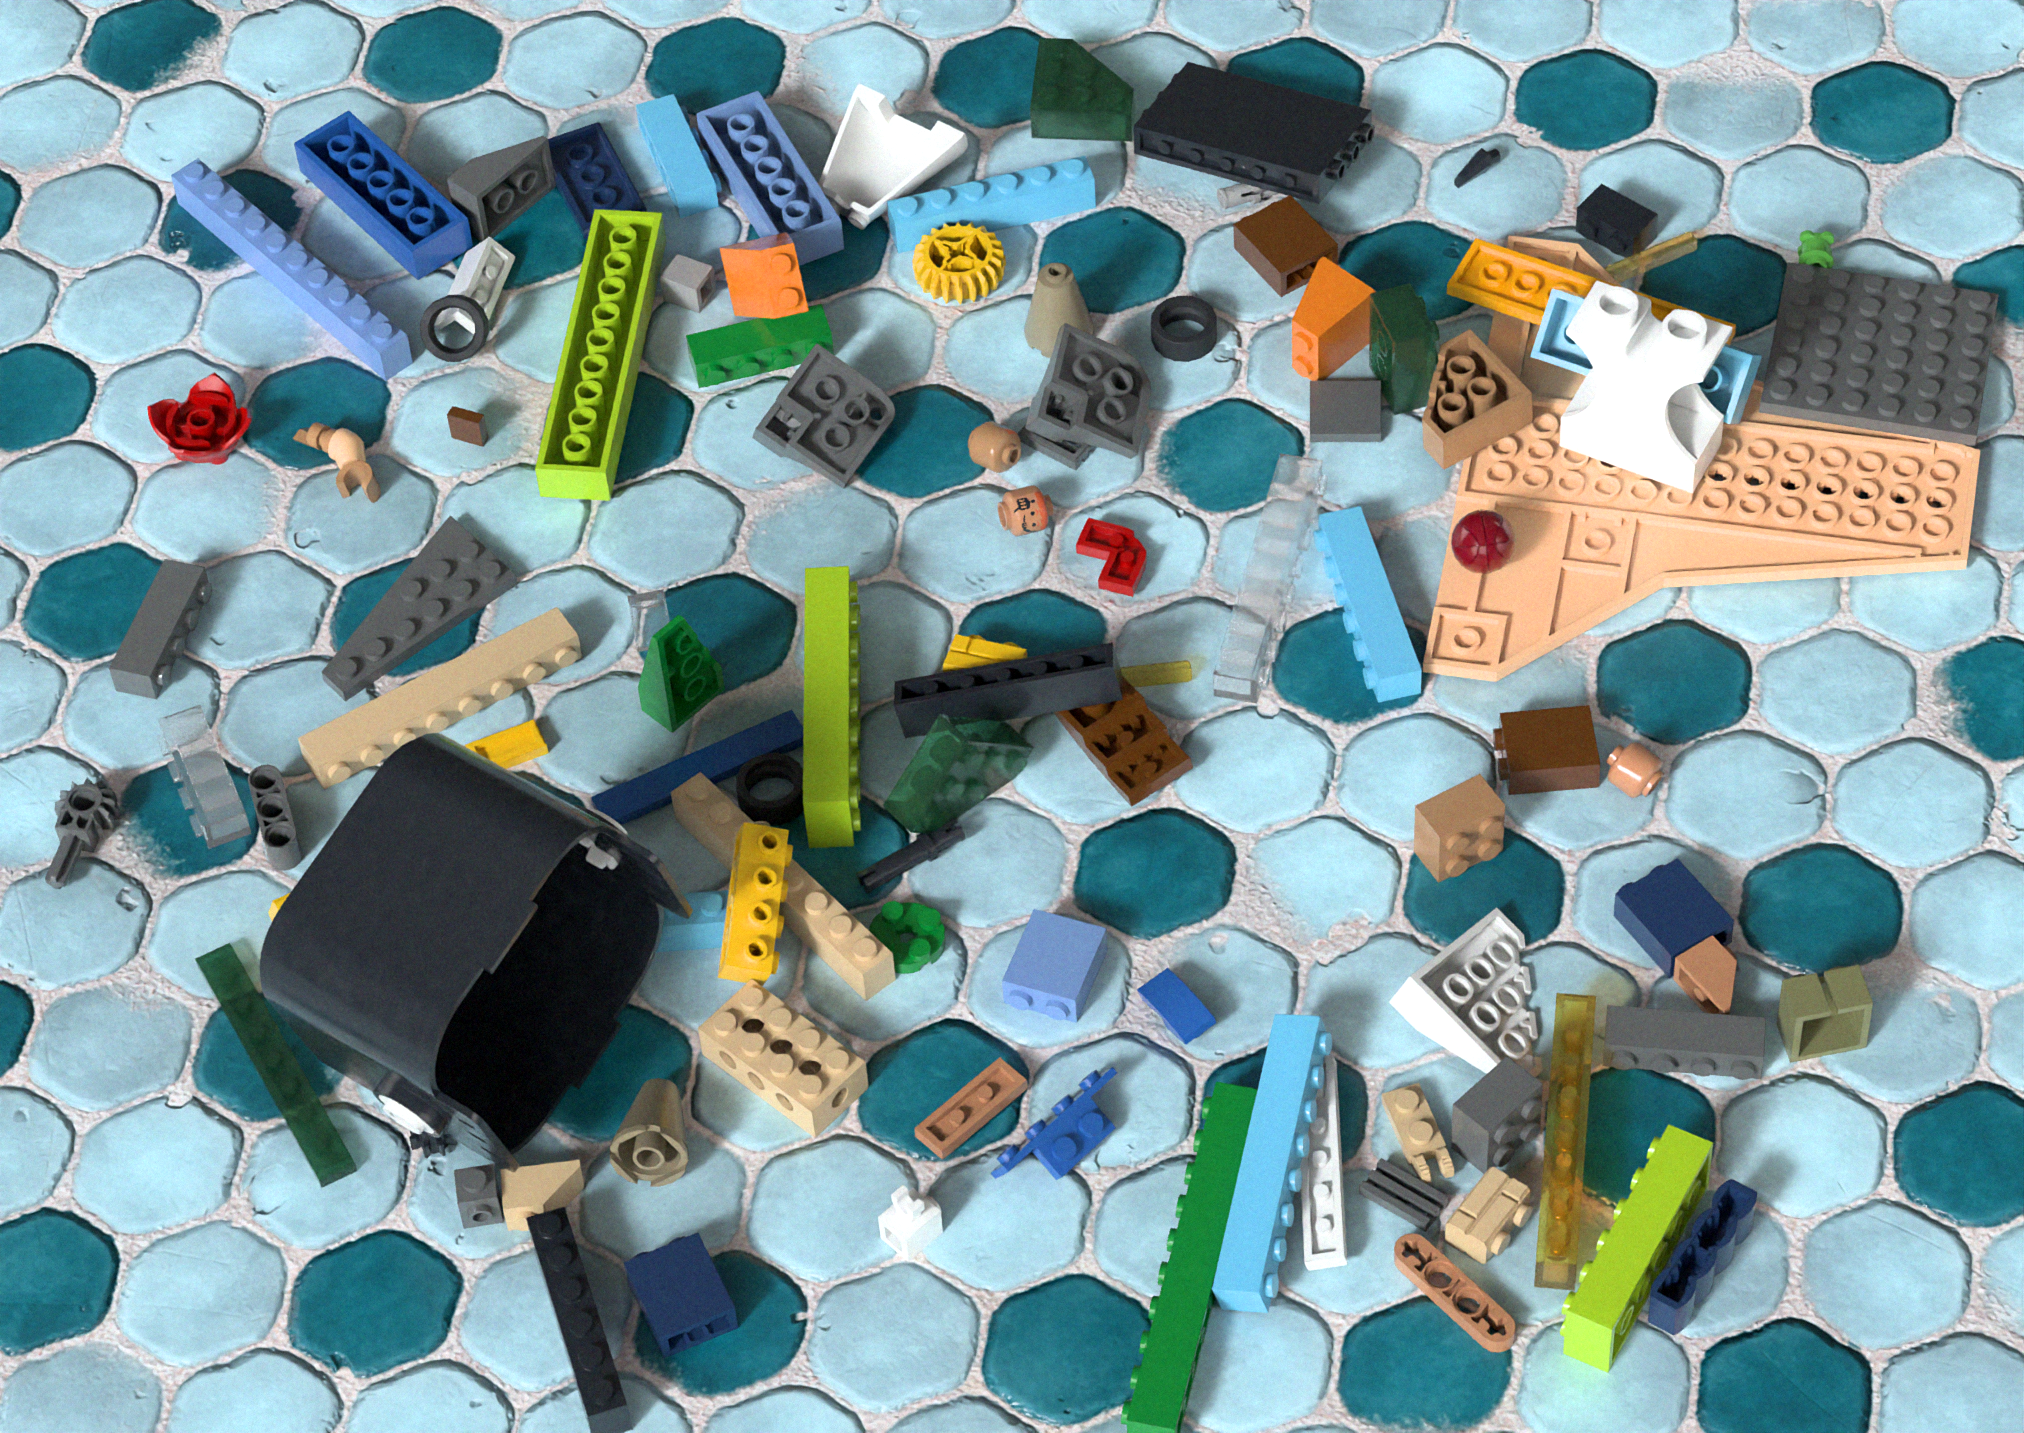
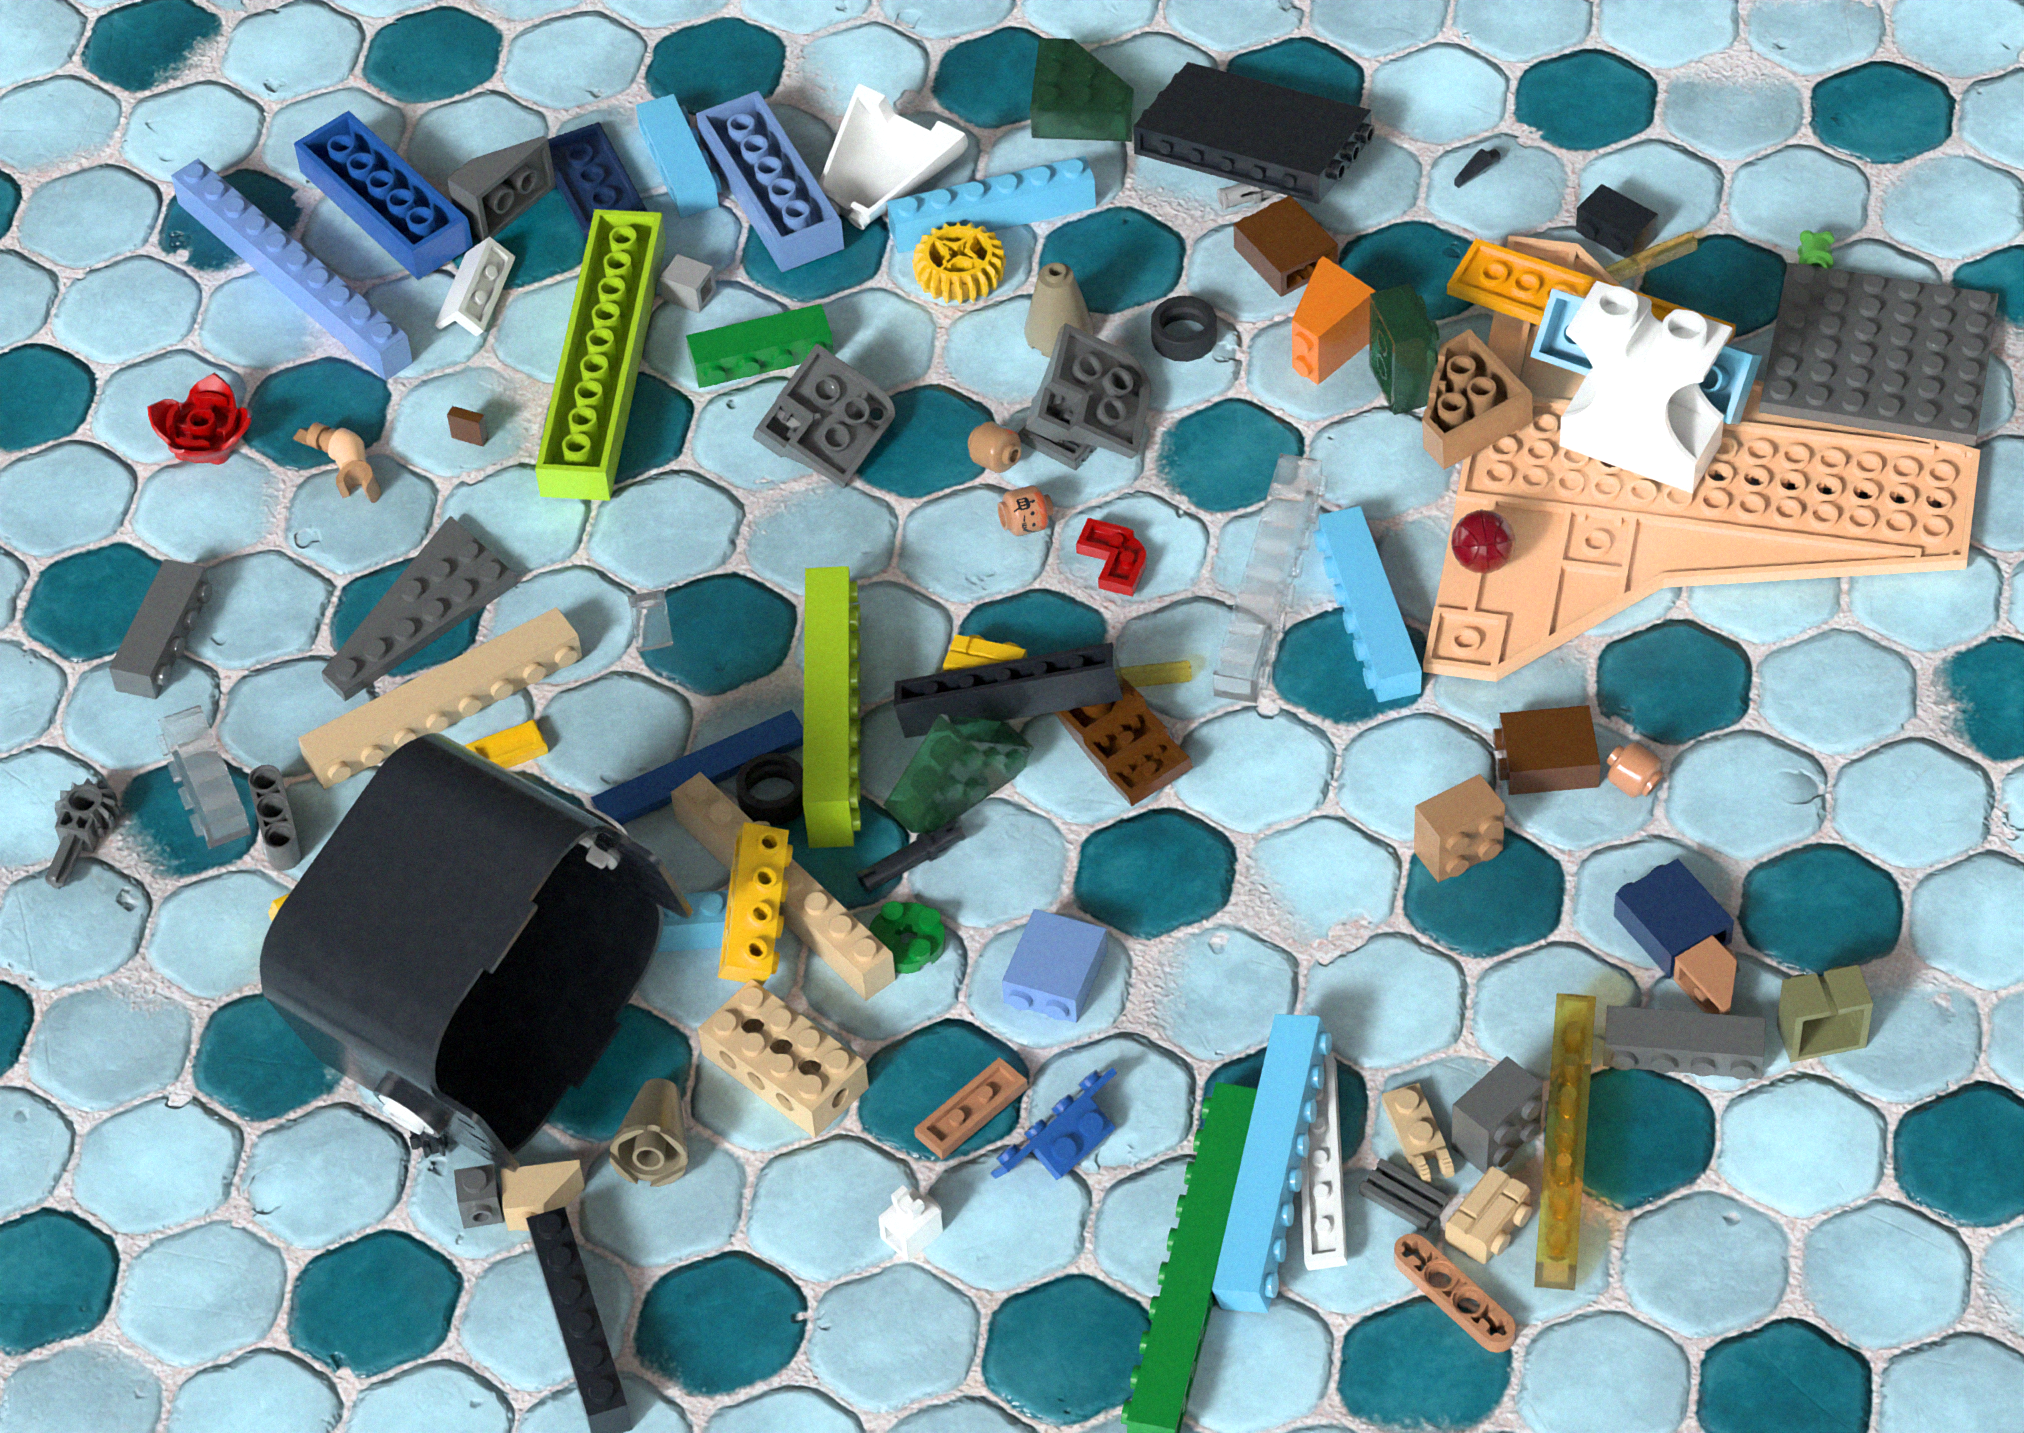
clear green tile [195,943,357,1188] -> none
black tyre [420,295,489,362] -> none
dark blue brick [623,1232,738,1359] -> none
green wedge [638,615,725,733] -> none
orange slope [719,232,809,319] -> none
blue slope [1137,968,1217,1045] -> none
dark grey tile [1310,380,1381,442] -> none
white slope [1389,908,1543,1078] -> none
lime brick [1560,1124,1713,1373] -> none
dark blue brick [1648,1179,1757,1335] -> none

